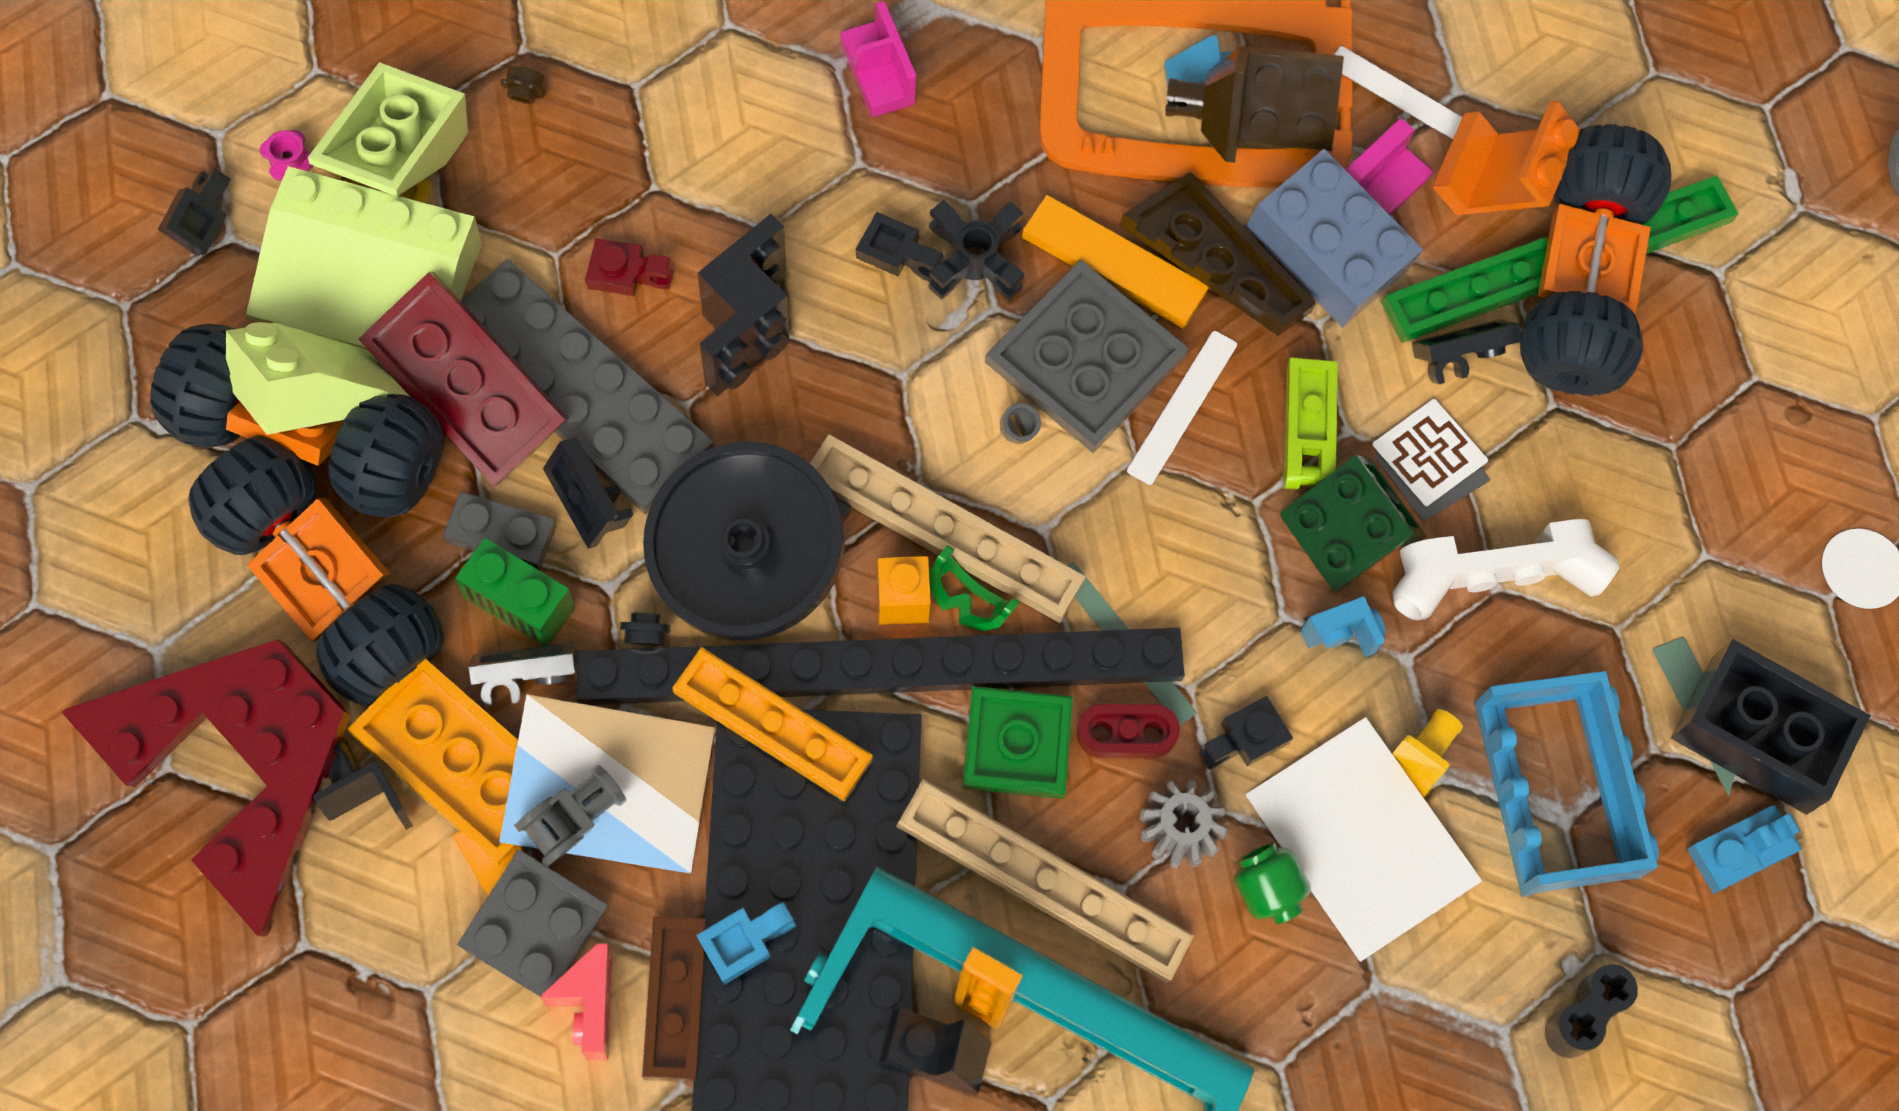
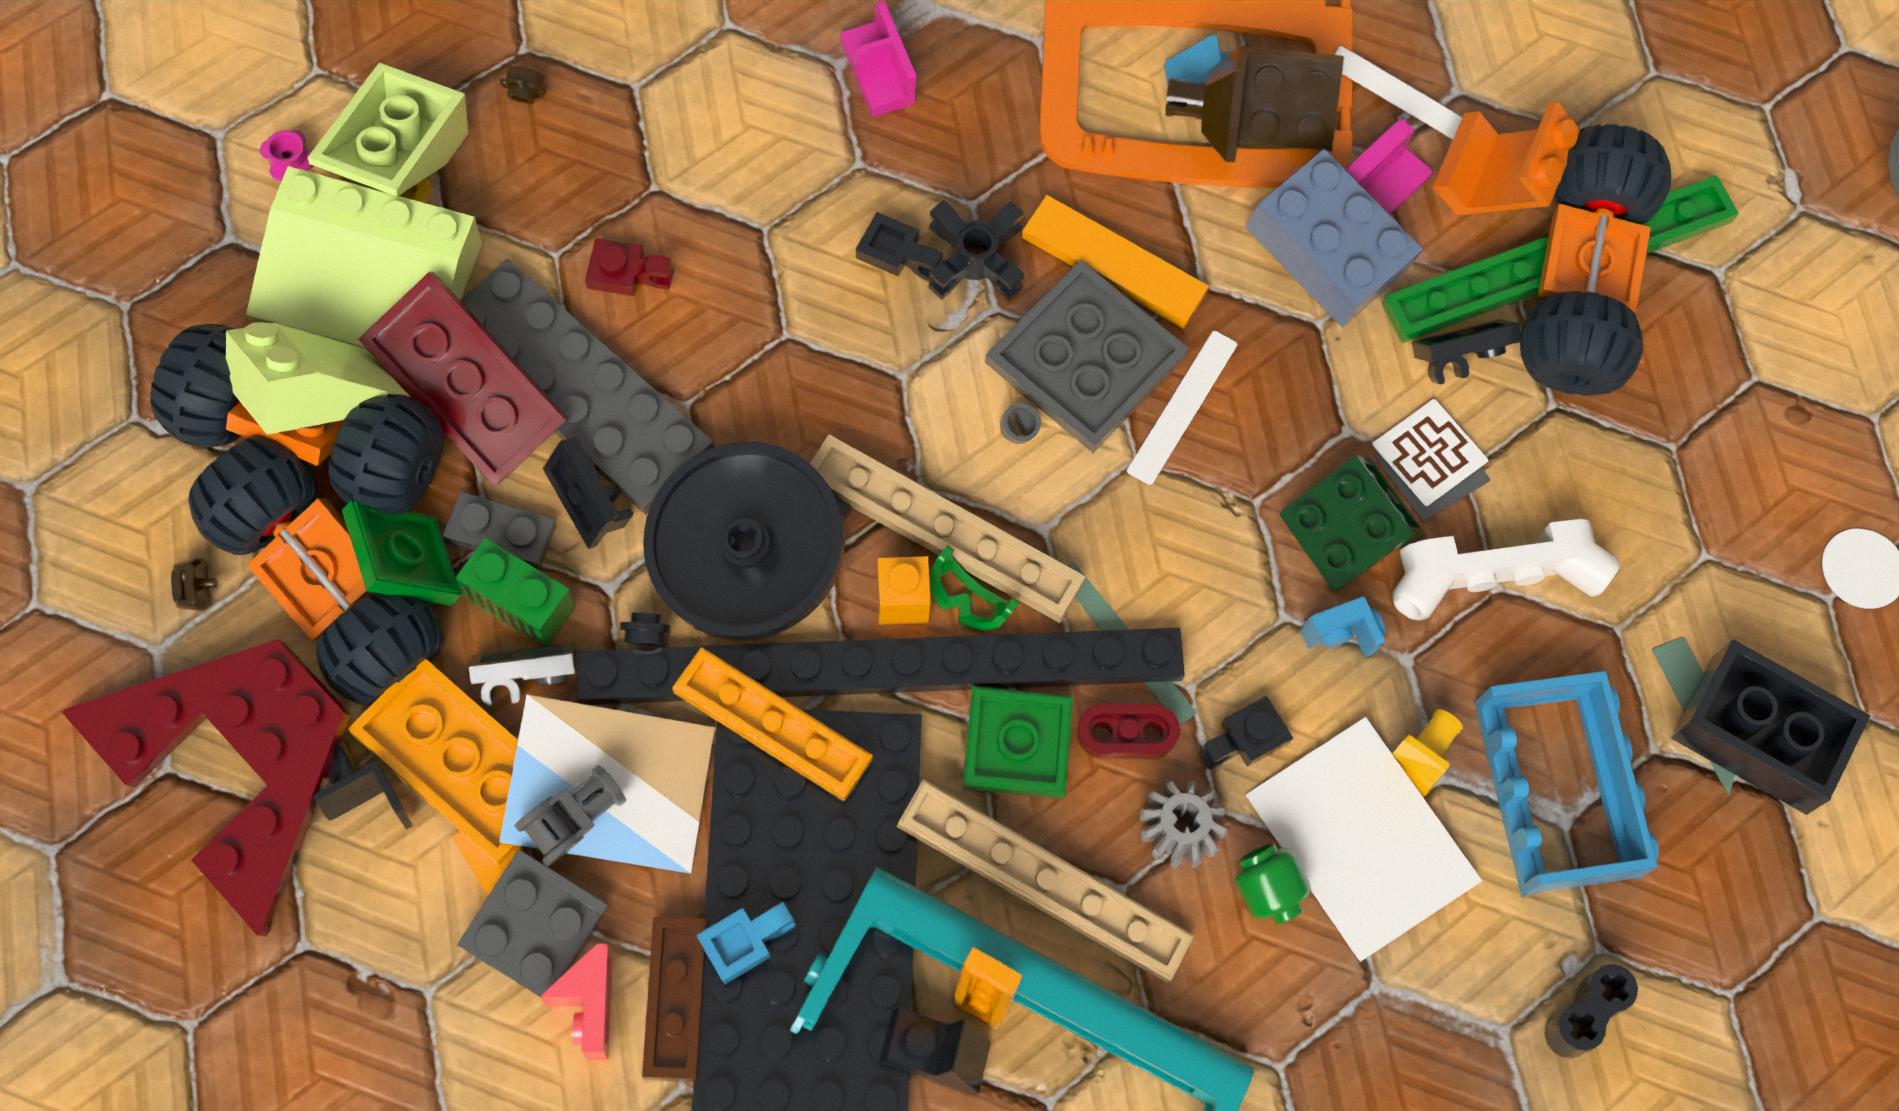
black plate [157,168,230,256] -> none
black bracket [697,214,789,397] -> none
dark brown wing [1119,171,1317,336] -> none
lime plate [1282,358,1338,490] -> none
dark azure plate [1687,805,1802,895] -> none
none -> dark brown piece [171,557,218,611]
none -> green plate [342,500,461,606]

